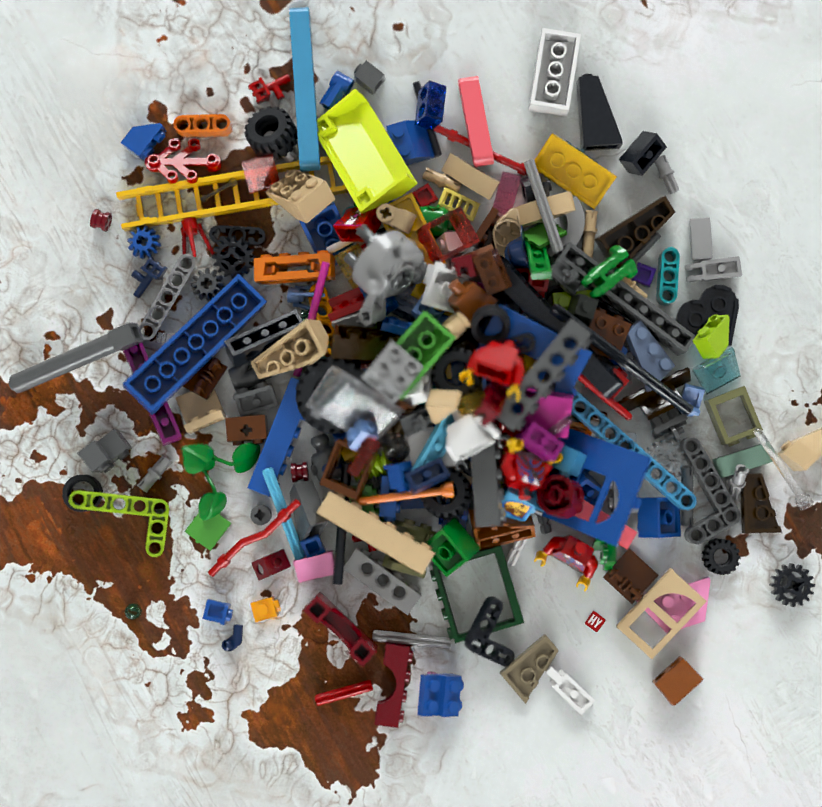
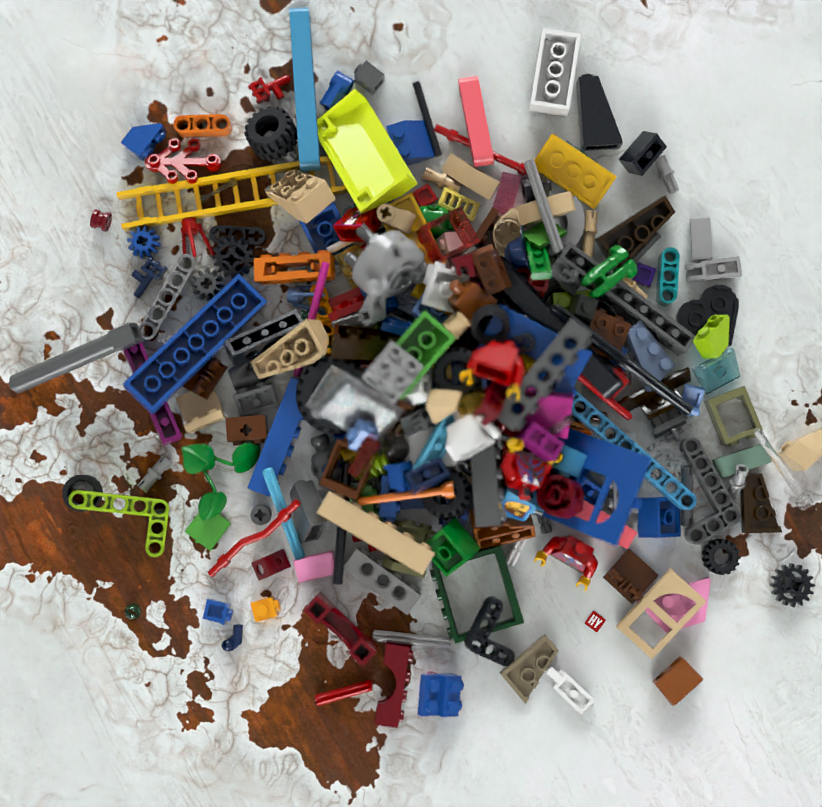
dark grey brick [77,429,132,473] -> none
clear red piece [241,154,280,194] -> none
dark red wheel [291,462,309,483] -> none
blue slope [300,534,326,558] -> none
clear blue brick [415,80,447,130] -> none
green bracket [591,538,616,571] -> none

